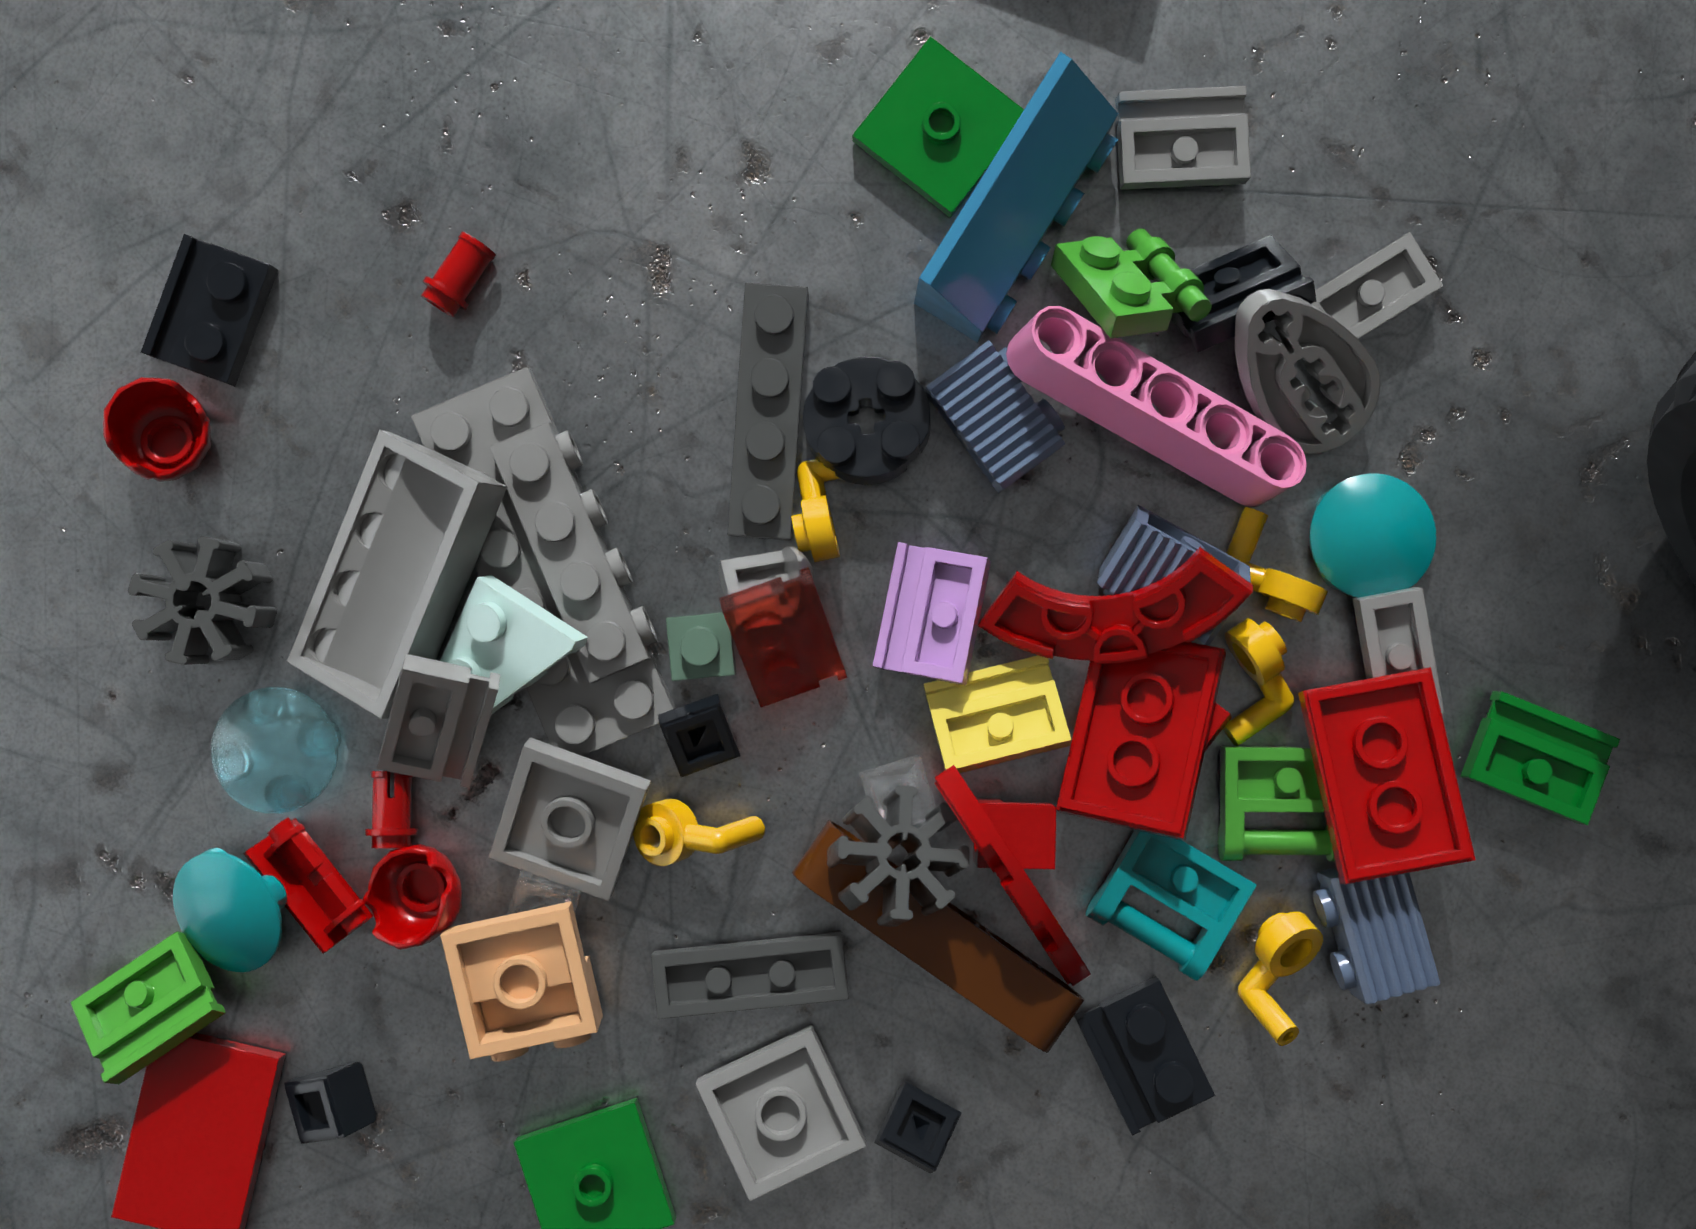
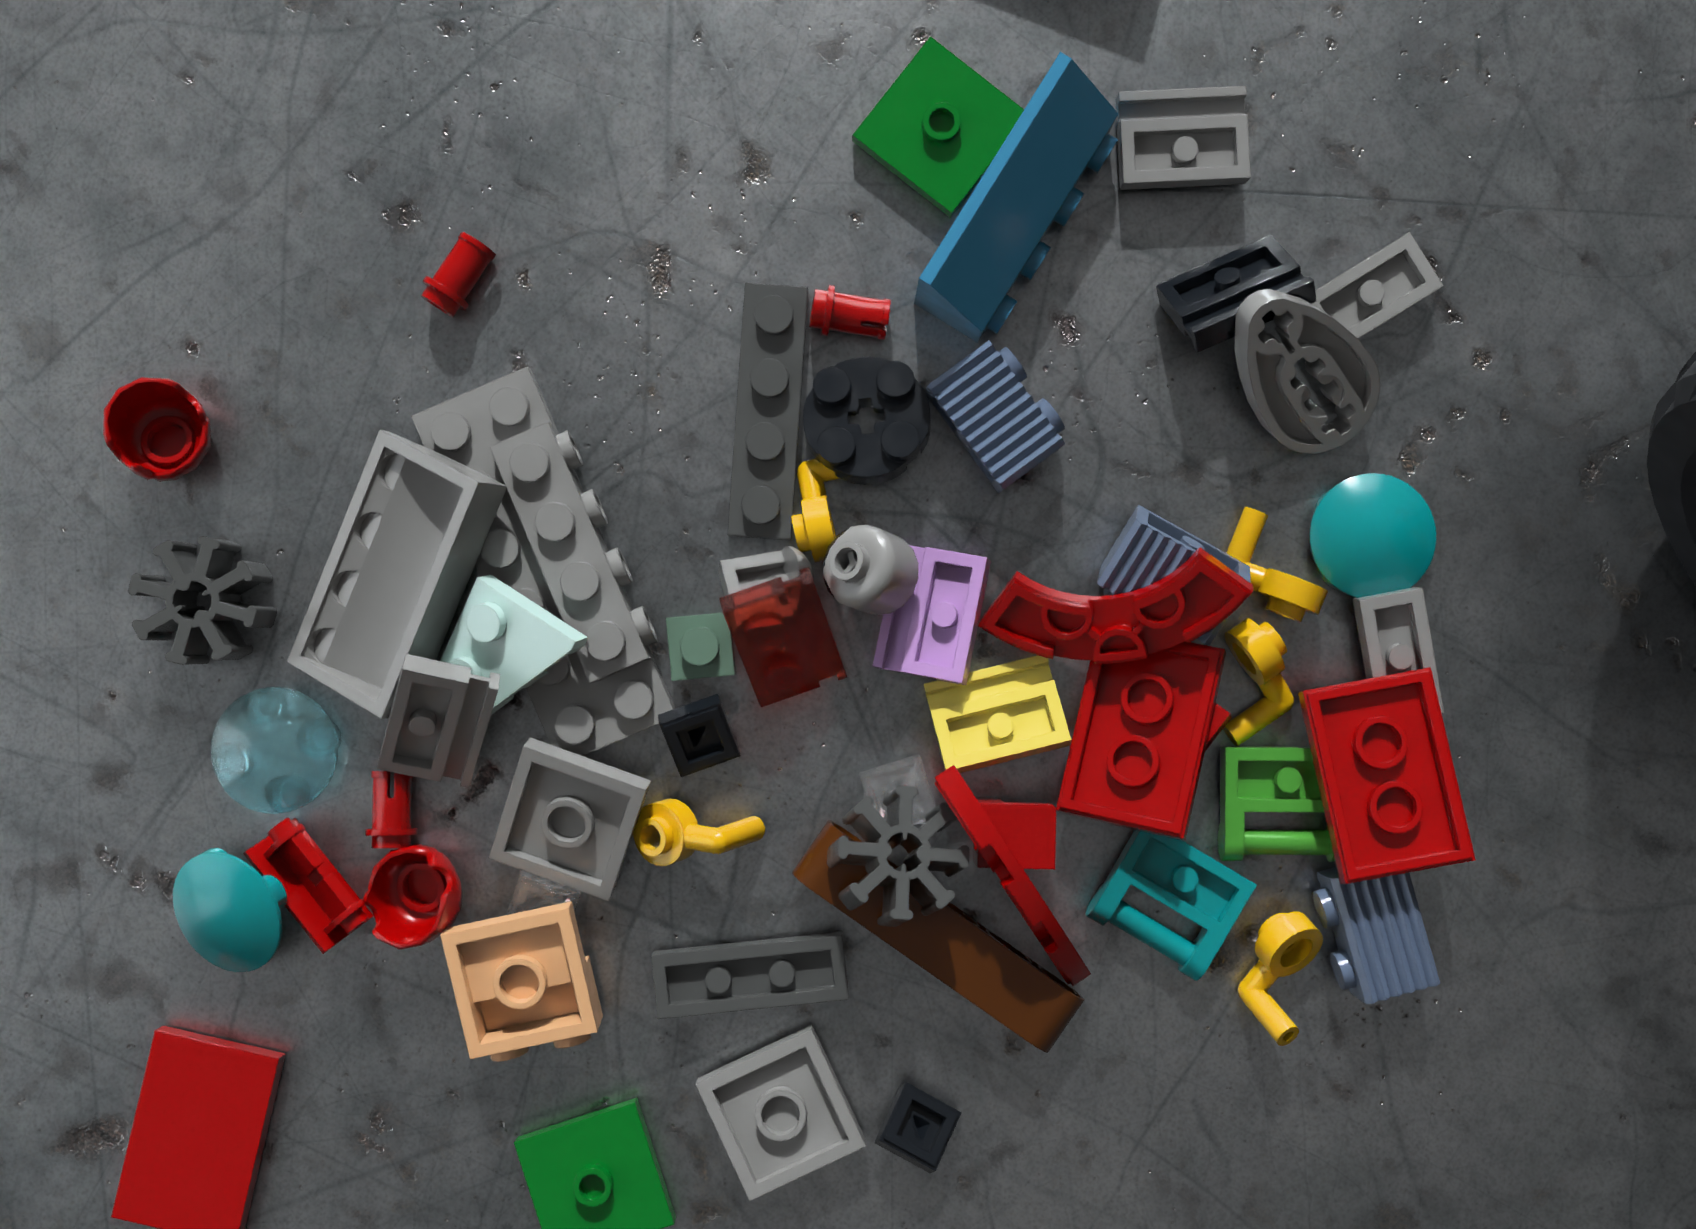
bright green plate [70,931,226,1085] -> none
black plate [141,234,278,387] -> none
black slope [284,1062,376,1144] -> none
bright pink beam [1006,306,1307,507] -> none
bright green plate [1051,229,1212,339] -> none
black plate [1074,976,1215,1136] -> none
green plate [1460,691,1620,825] -> none
none -> red pin [809,285,891,340]
none -> light grey head [823,525,918,615]

